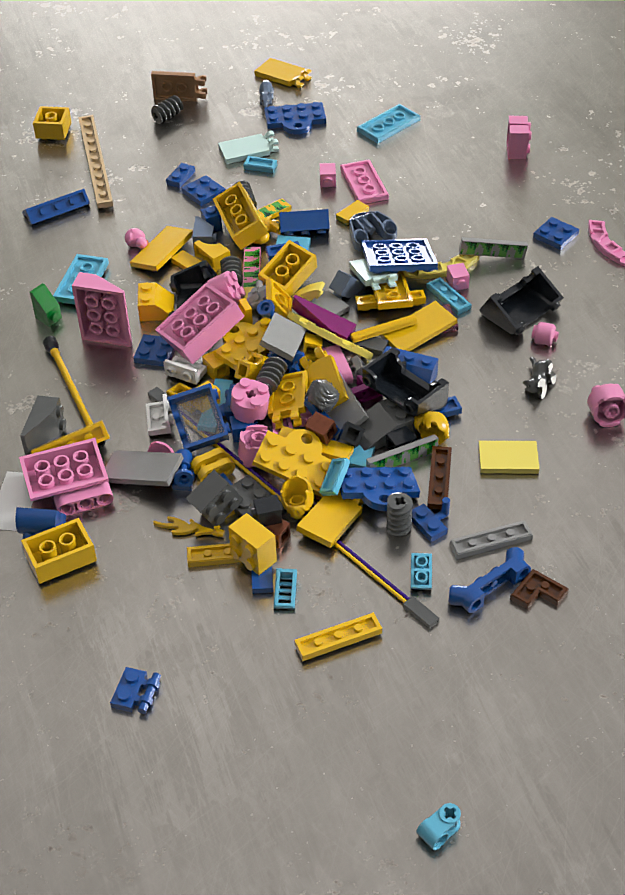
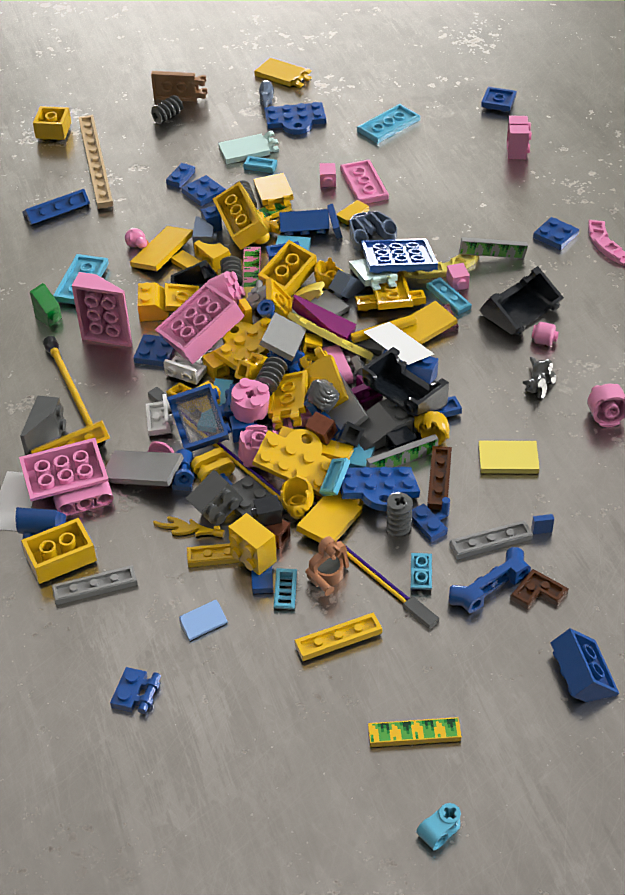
none -> light grey tile [51,565,138,605]
none -> yellow plate [164,283,199,311]
none -> light blue slope [179,600,228,641]
none -> tile [253,173,294,210]
none -> nougat piece [305,536,349,596]
none -> yellow hair [314,257,344,289]
none -> blue tile [327,204,343,239]
none -> white sticker [364,322,434,365]
none -> tile [368,717,462,747]
none -> blue plate [481,87,517,112]
none -> blue tile [531,514,554,535]
none -> blue slope [550,628,620,702]

